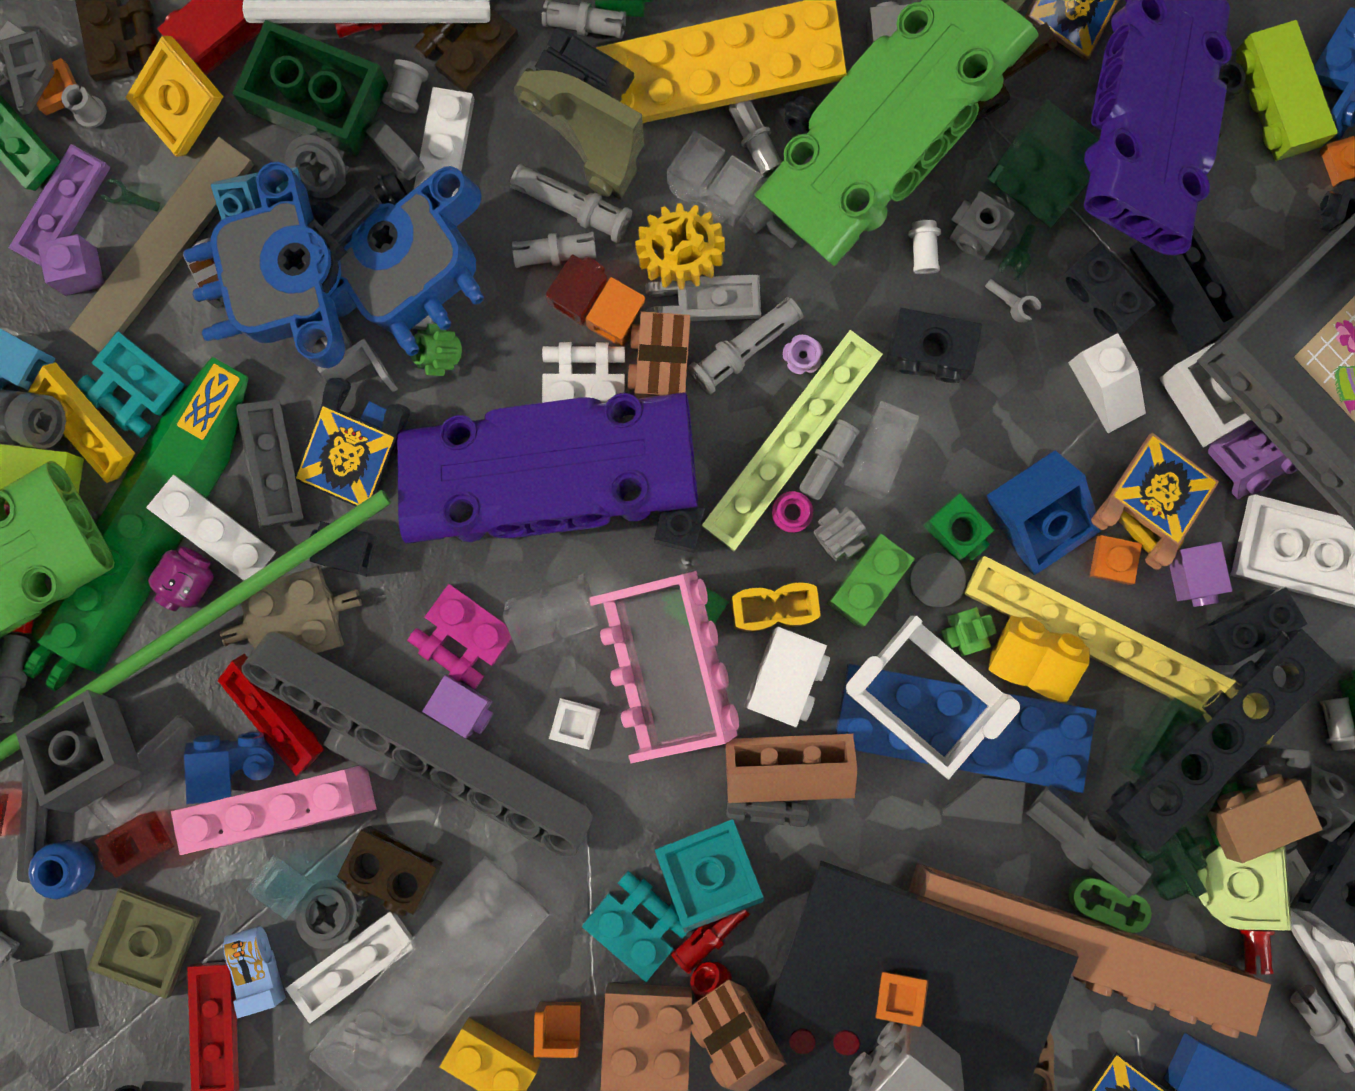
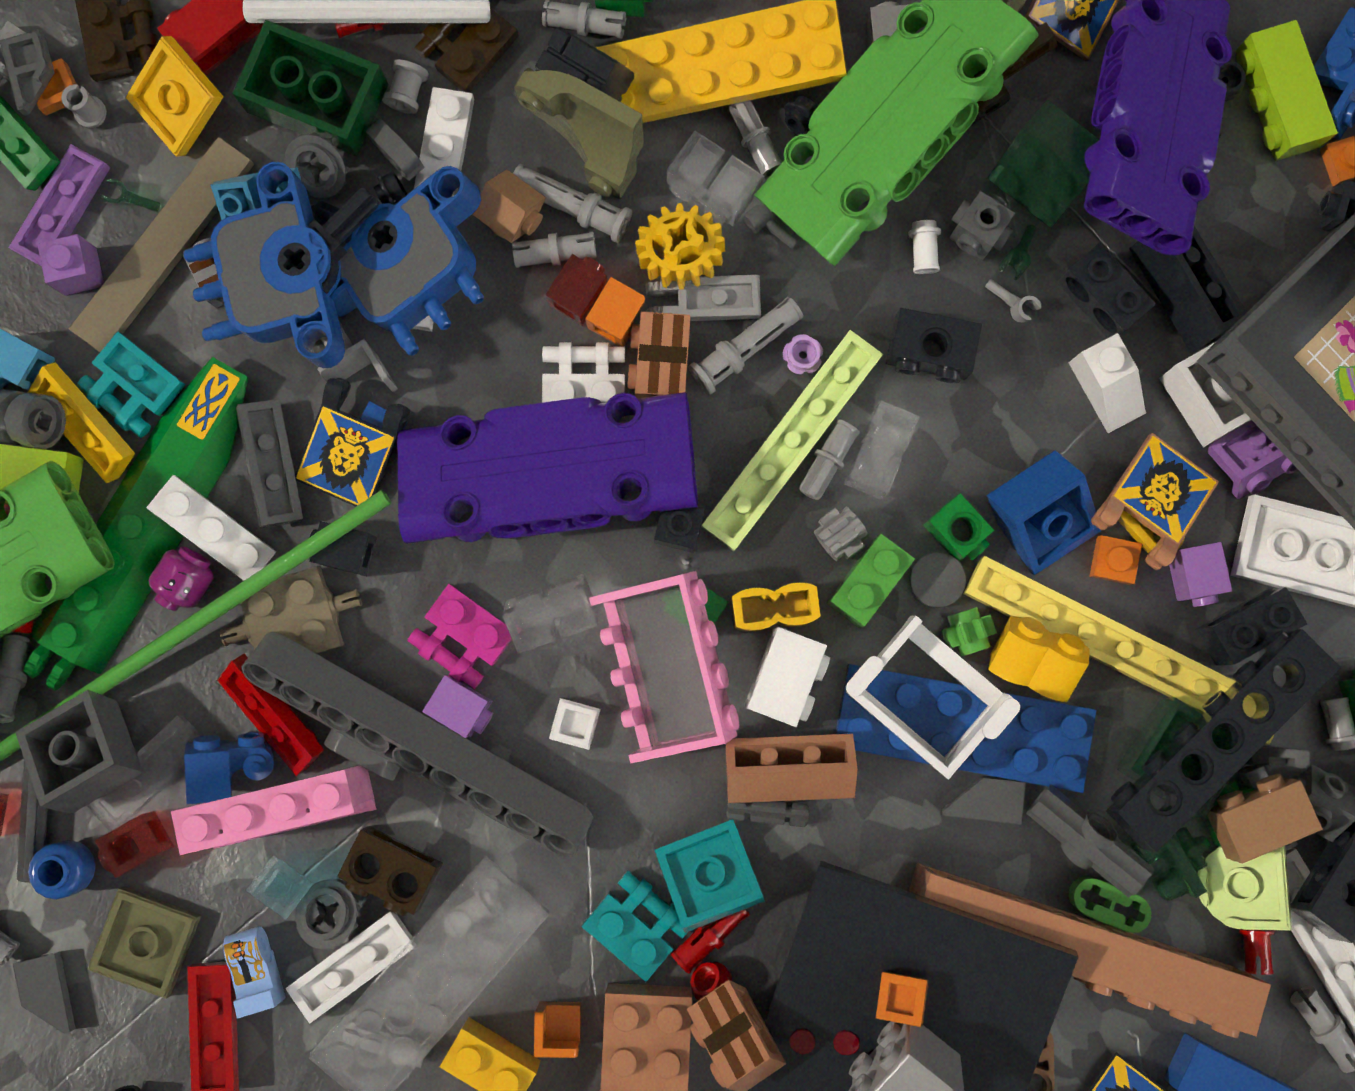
bright green gear [411,323,462,376] -> none
dark pink plate [772,491,813,533] -> none
none -> medium nougat brick [472,169,546,243]

